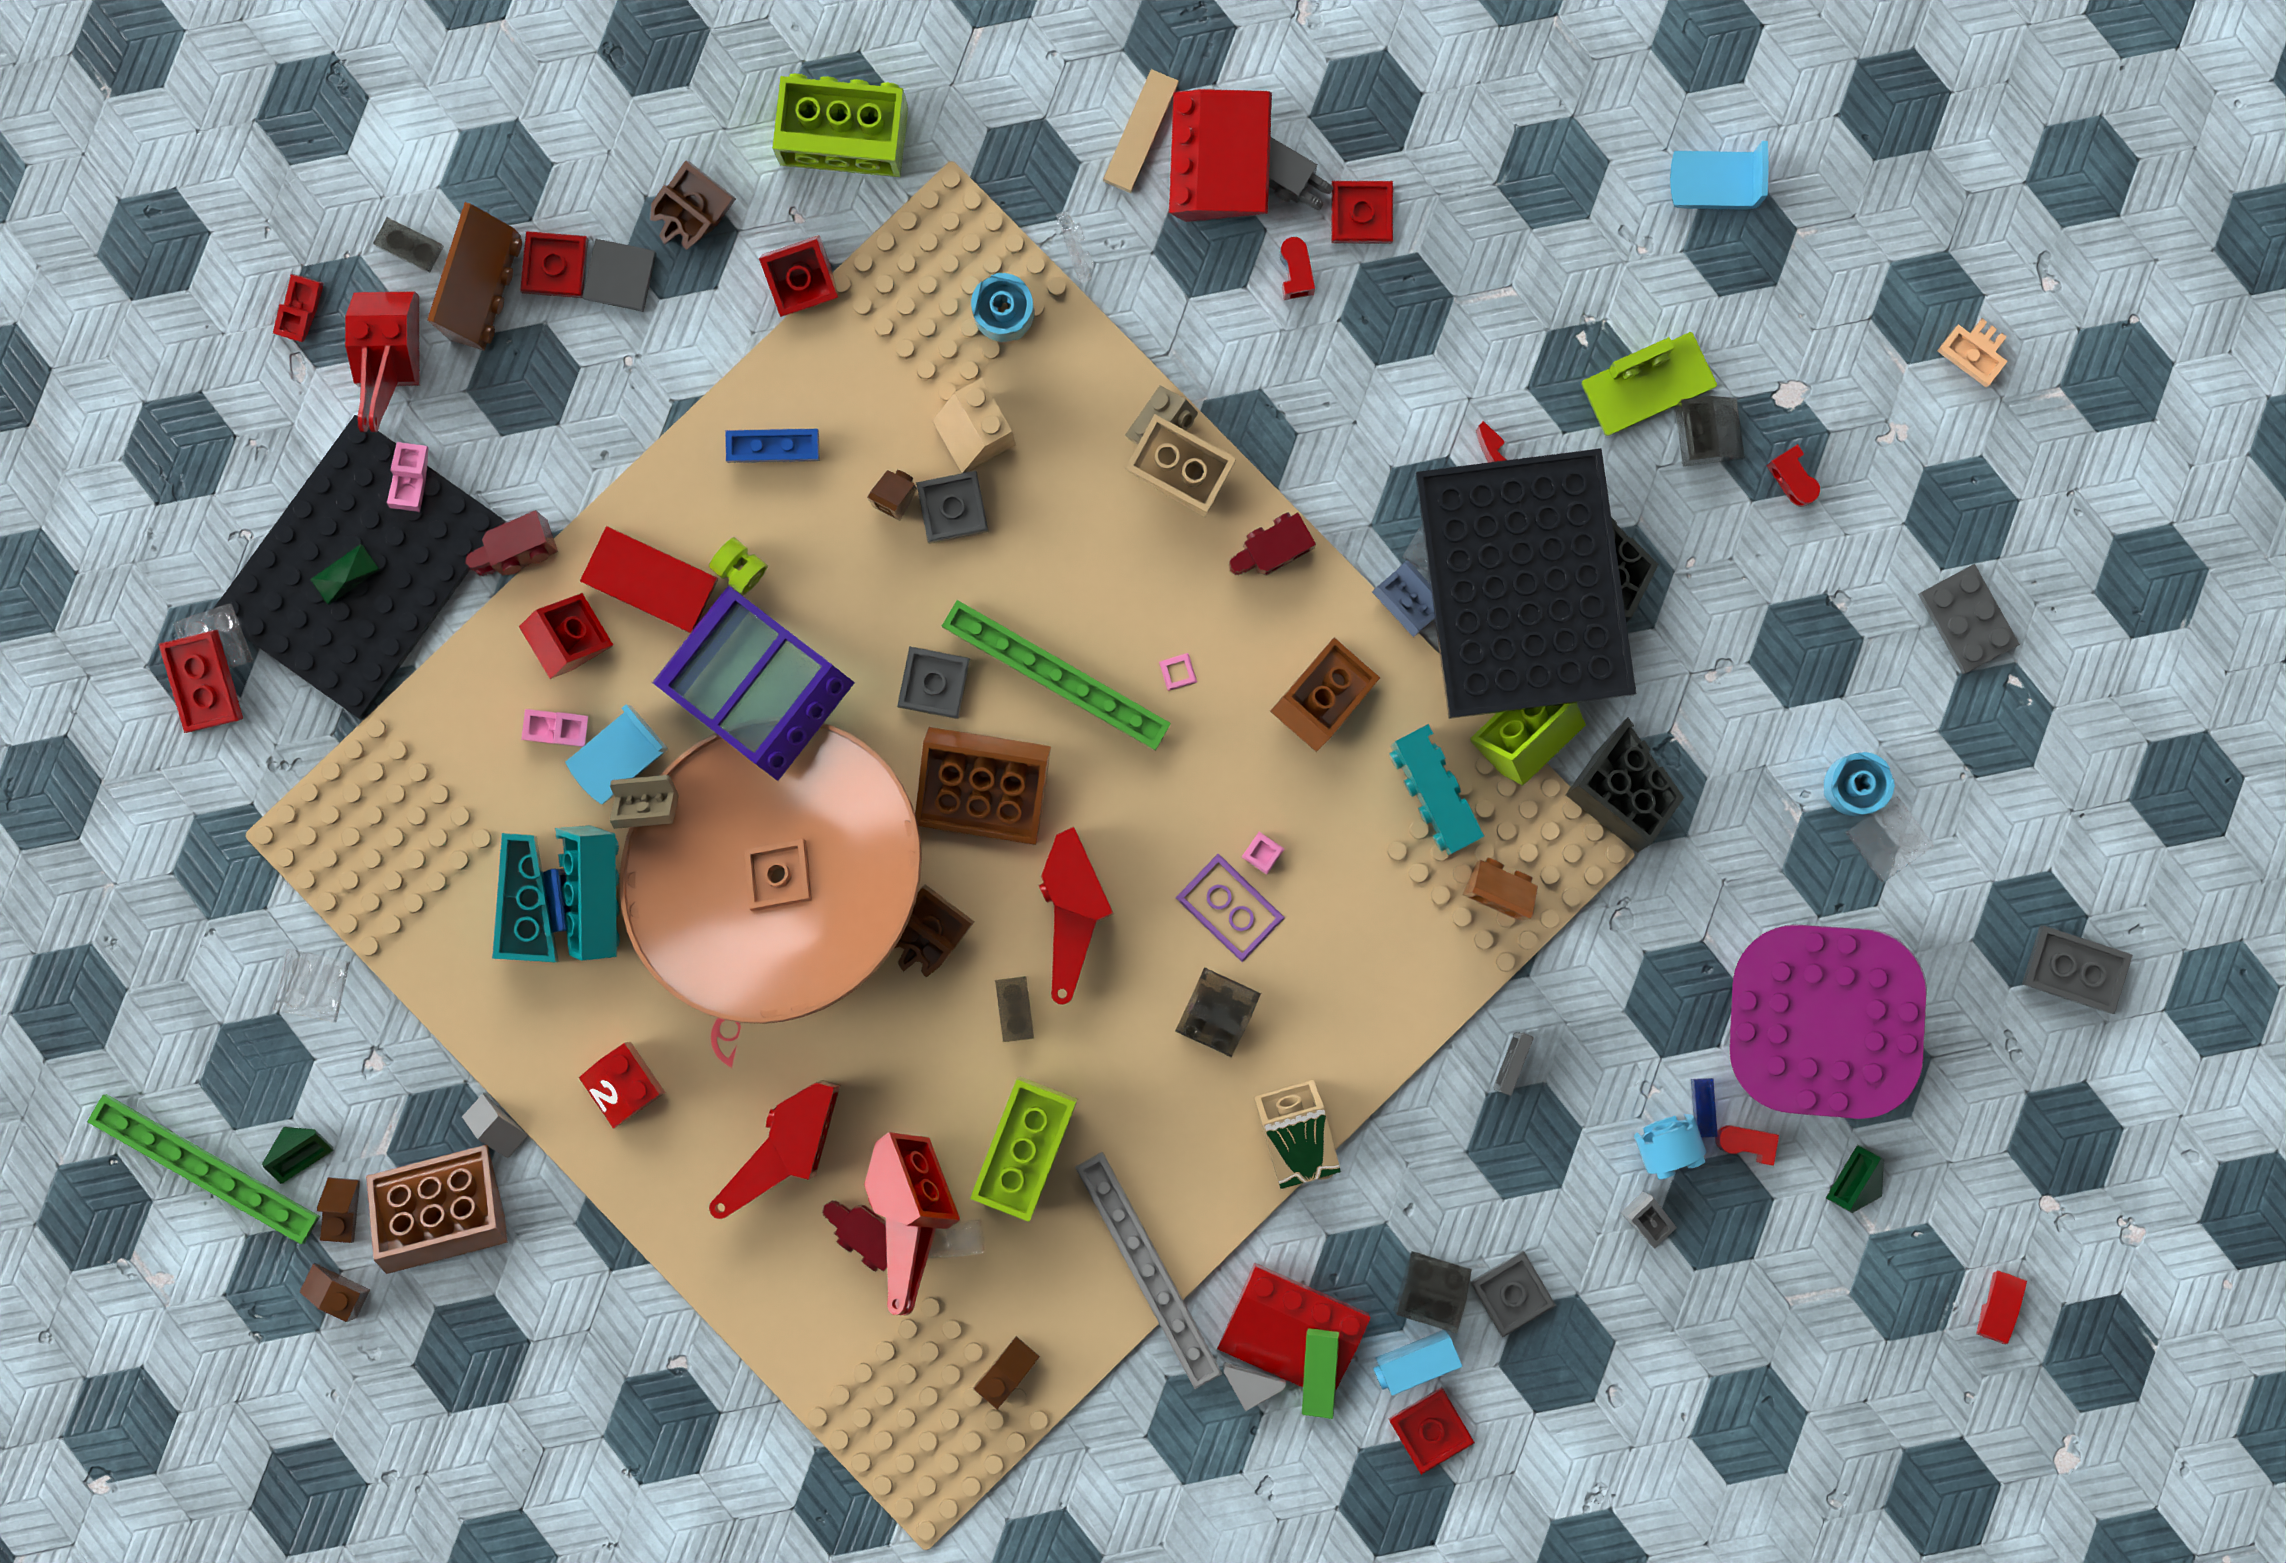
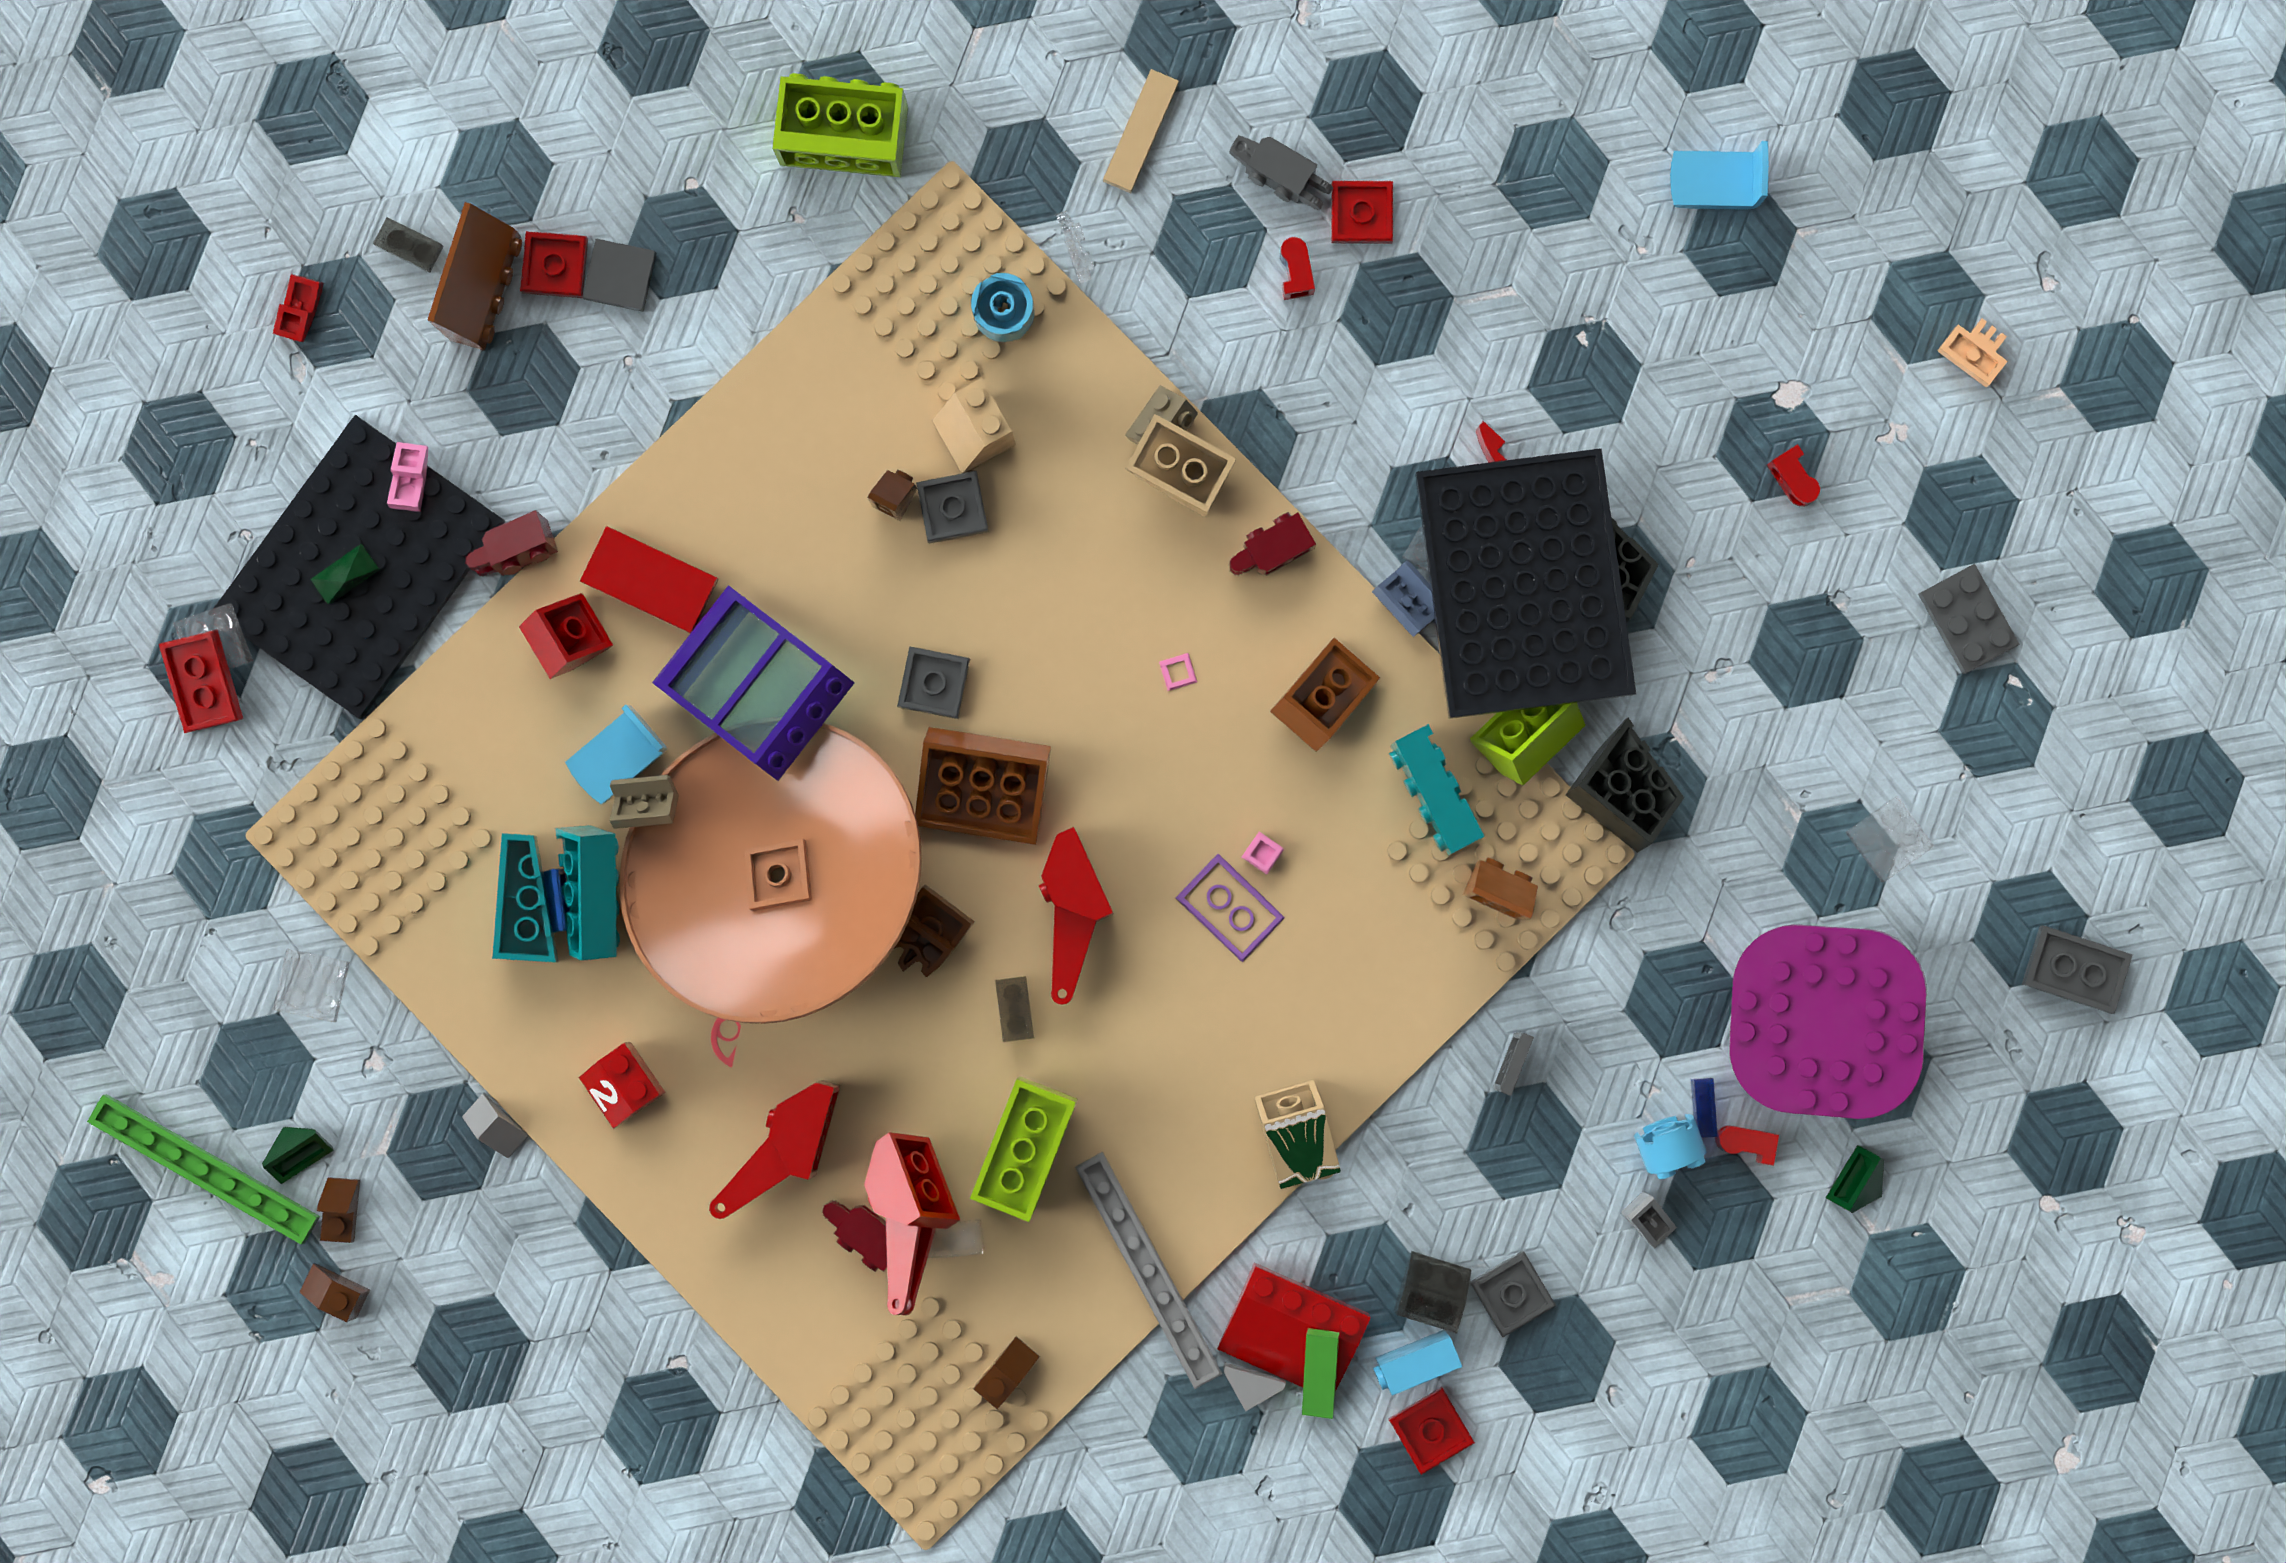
red slope [345,291,420,432] -> none
dark orange slope [366,1145,508,1274] -> none
bright pink slope [521,709,588,747] -> none
reddish brown plate [650,161,736,250] -> none
lime wheel [709,537,768,596] -> none
blue plate [725,429,820,463] -> none
red slope [759,235,838,317] -> none
bright green plate [942,600,1171,751] -> none
red slope [1169,89,1272,222] -> none
clear smoke slope [1175,967,1261,1057] -> none
lime bracket [1581,332,1717,436] -> none
clear smoke slope [1675,396,1745,467] -> none
medium azure brick [1824,752,1895,816] -> none
red slope [1976,1270,2027,1345] -> none

